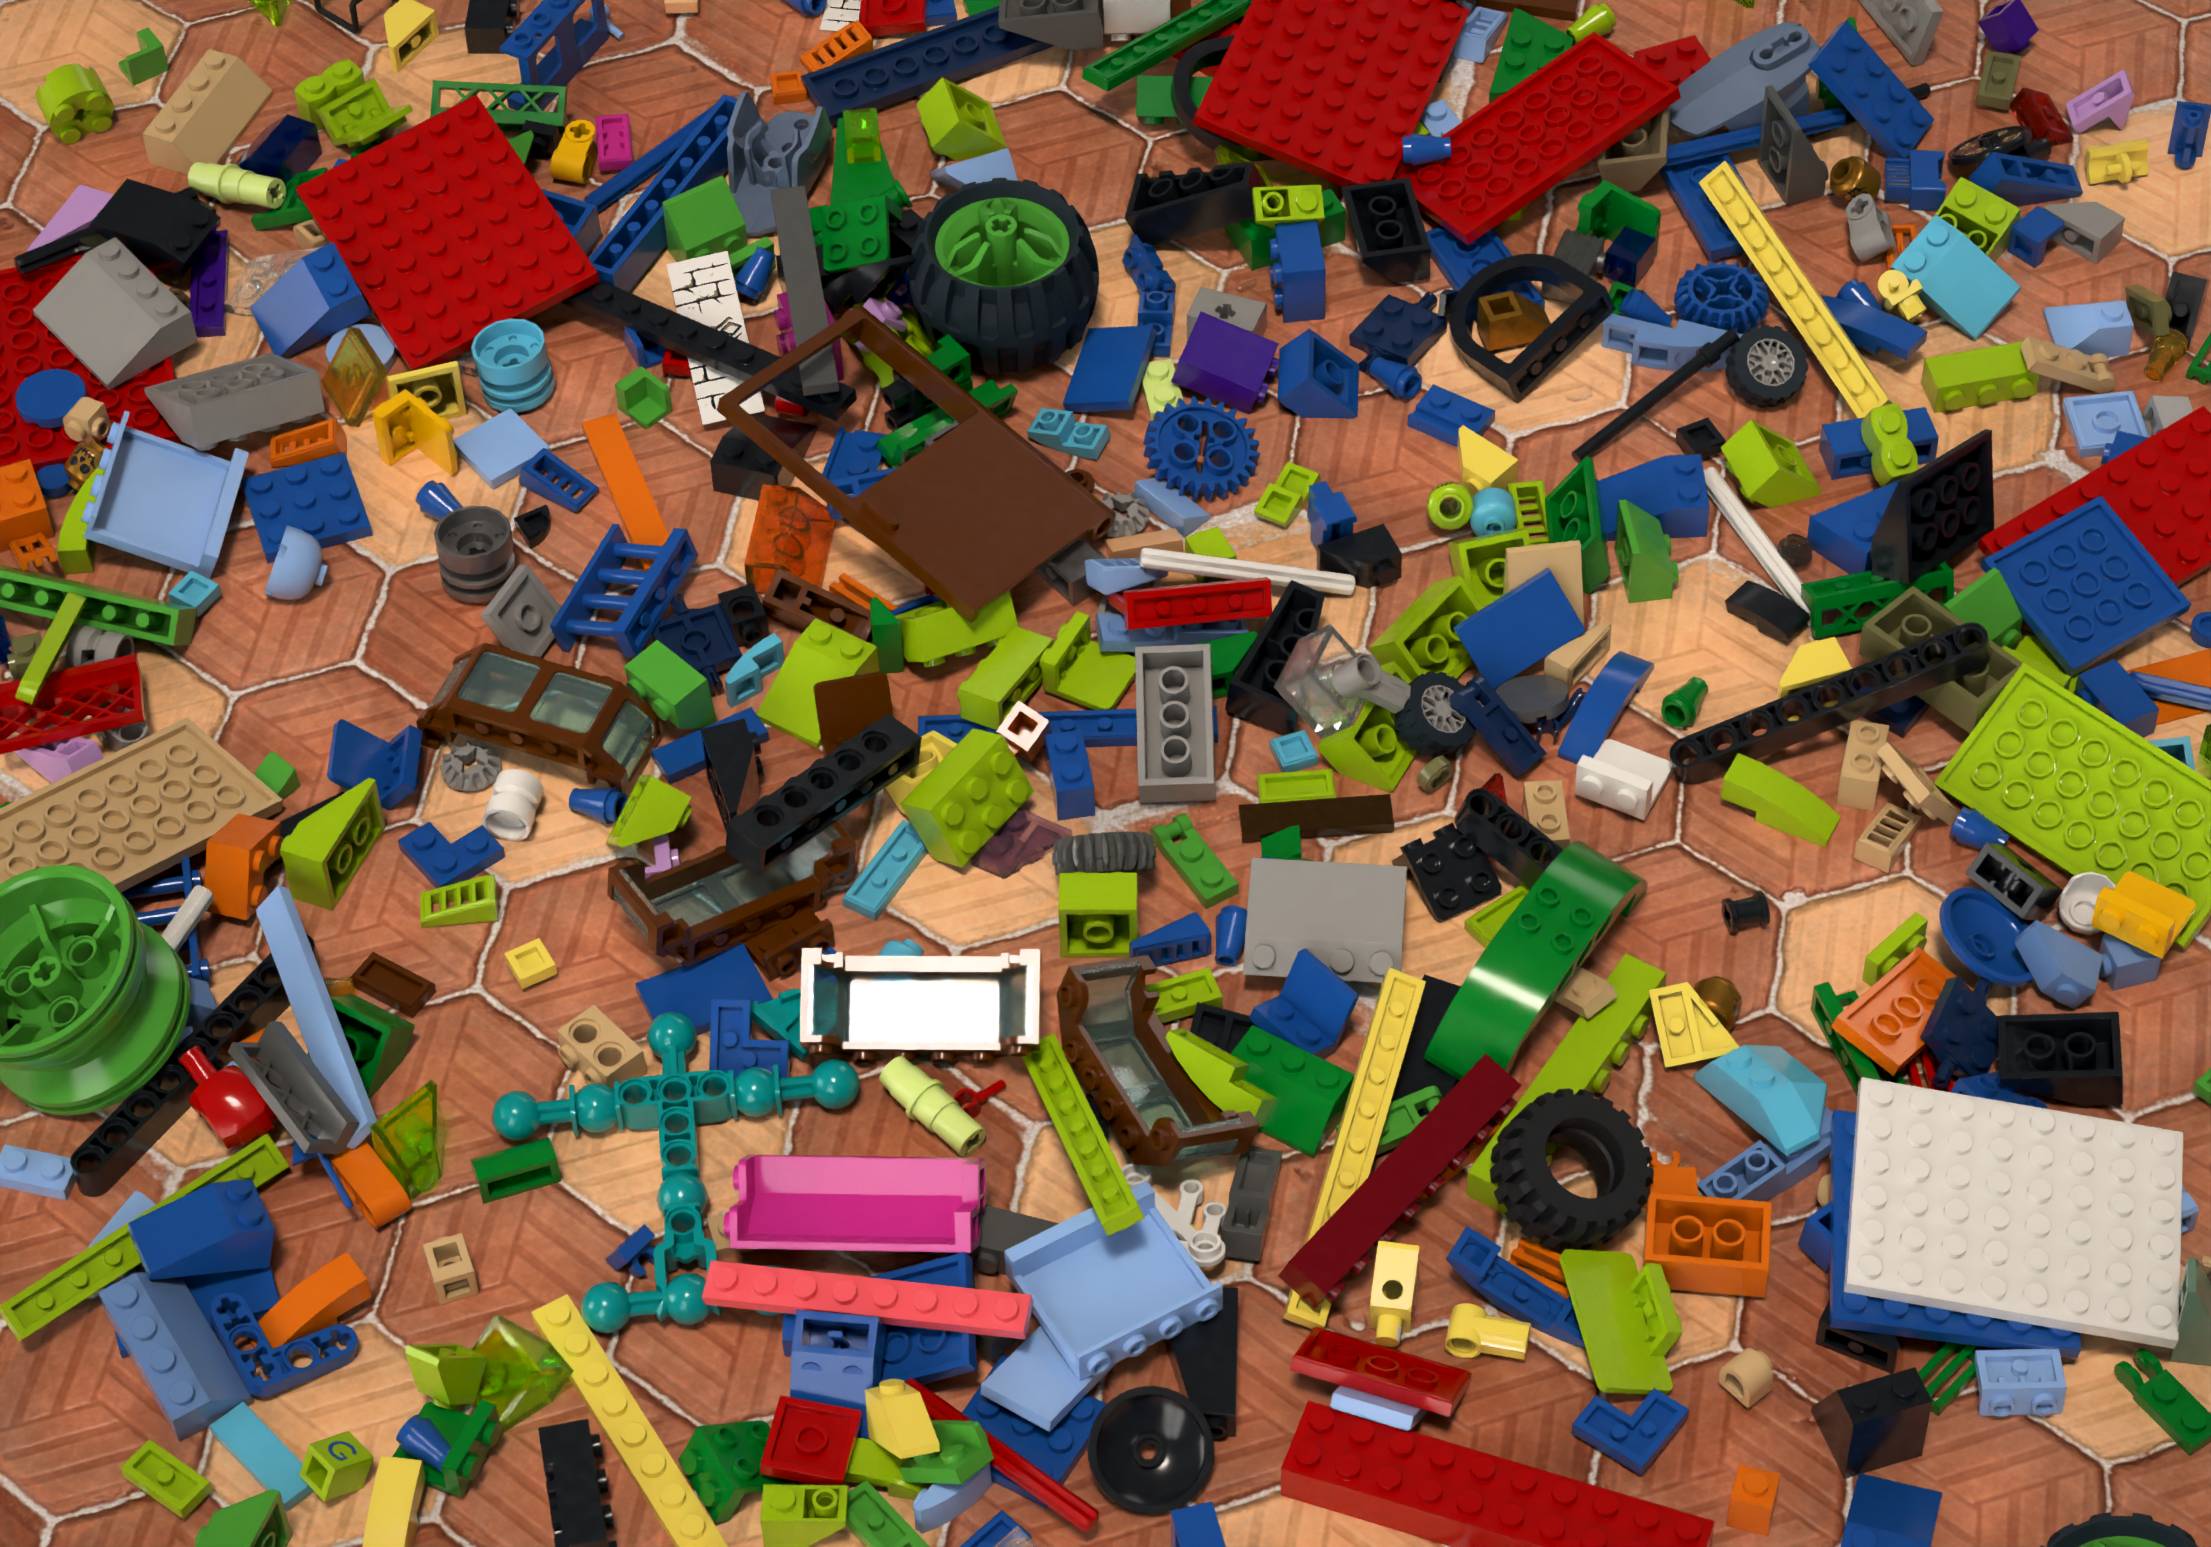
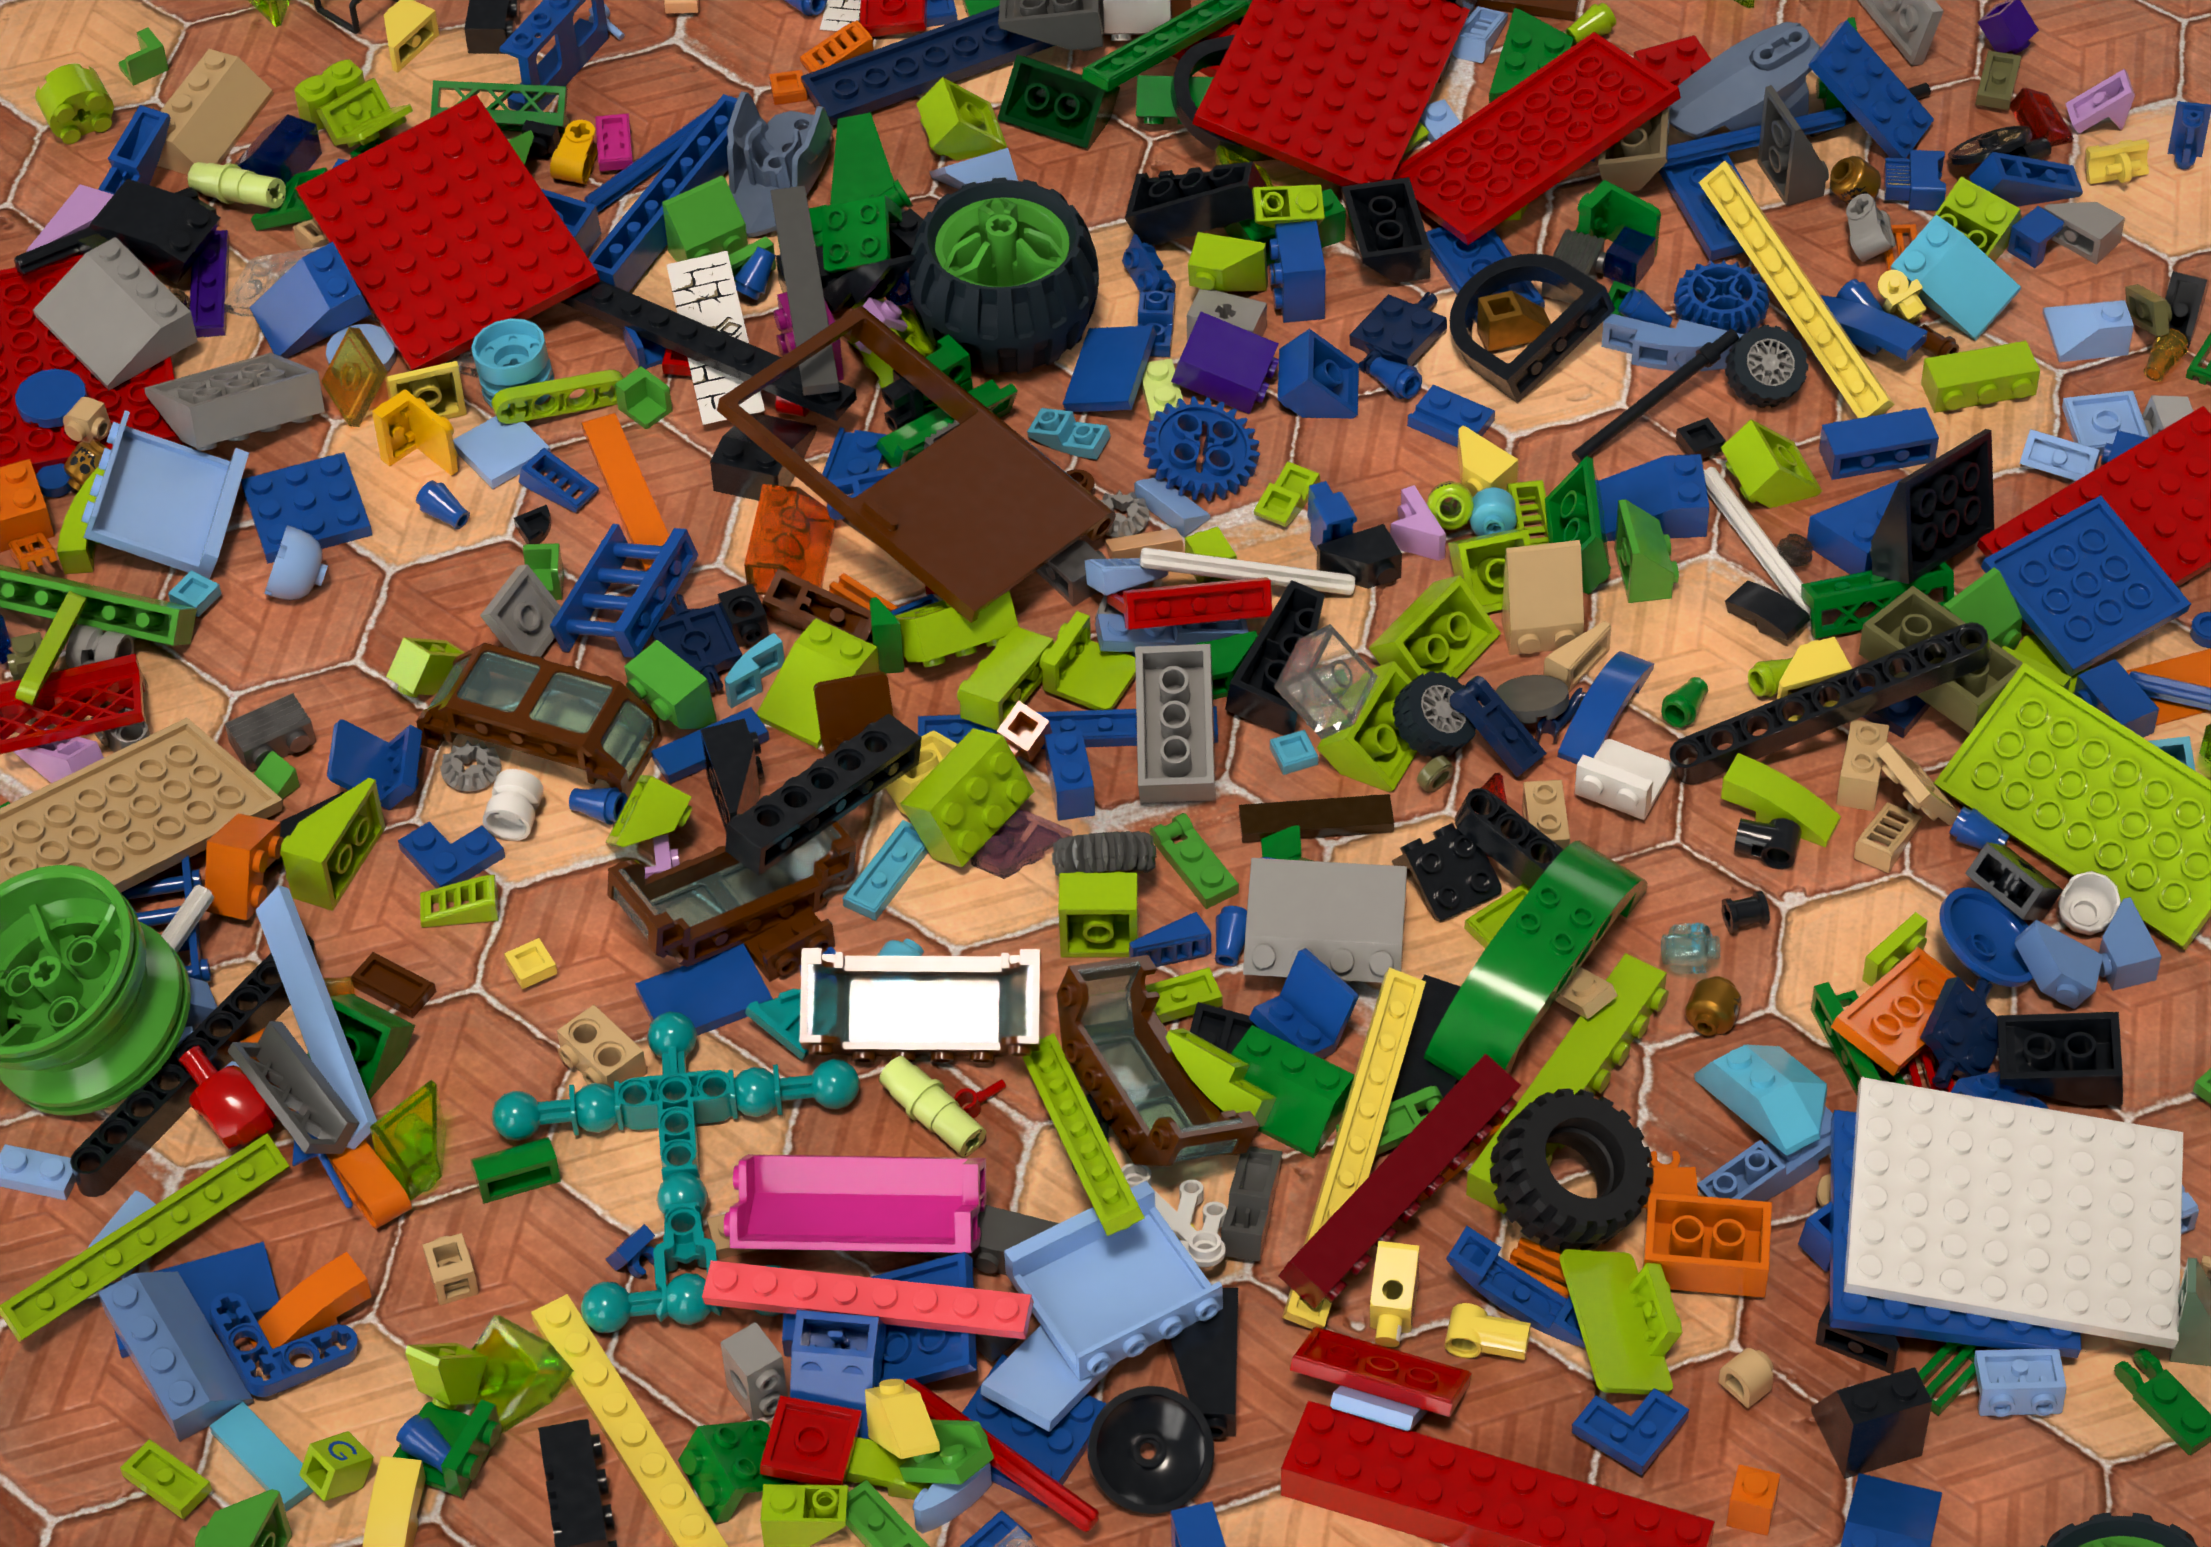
blue slope [128,1179,275,1280] -> none
orange slope [270,418,347,467] -> none
flat silver wheel [434,506,516,603] -> none
blue plate [709,999,791,1078] -> none
clear neon green brick [843,108,882,164] -> none
lime tile [1257,769,1336,803] -> none
light grey piece [1332,653,1411,713] -> none
blue cone [1402,133,1452,167] -> none
black piece [1438,289,1459,316] -> none
blue tile [1453,568,1586,689] -> none
light yellow wing [1649,982,1740,1068] -> none
lime brick [1861,403,1918,487] -> none
tan plate [2020,336,2116,393] -> none
yellow bracket [2091,871,2196,959] -> none
none -> blue slope [98,105,171,194]
none -> flat silver brick [225,693,316,772]
none -> lime slope [386,637,465,698]
none -> lime beam [491,370,624,424]
none -> bright green panel [523,543,564,600]
none -> light grey brick [720,1322,788,1421]
none -> dark green slope [997,55,1120,149]
none -> lime slope [1188,232,1268,291]
none -> lavender slope [1390,485,1446,561]
none -> clear light blue head [1661,923,1720,974]
none -> black piece [1734,818,1802,870]
none -> lime cone [1748,657,1793,697]
none -> reddish brown pin [1920,324,1959,356]
none -> light blue plate [2019,429,2101,481]

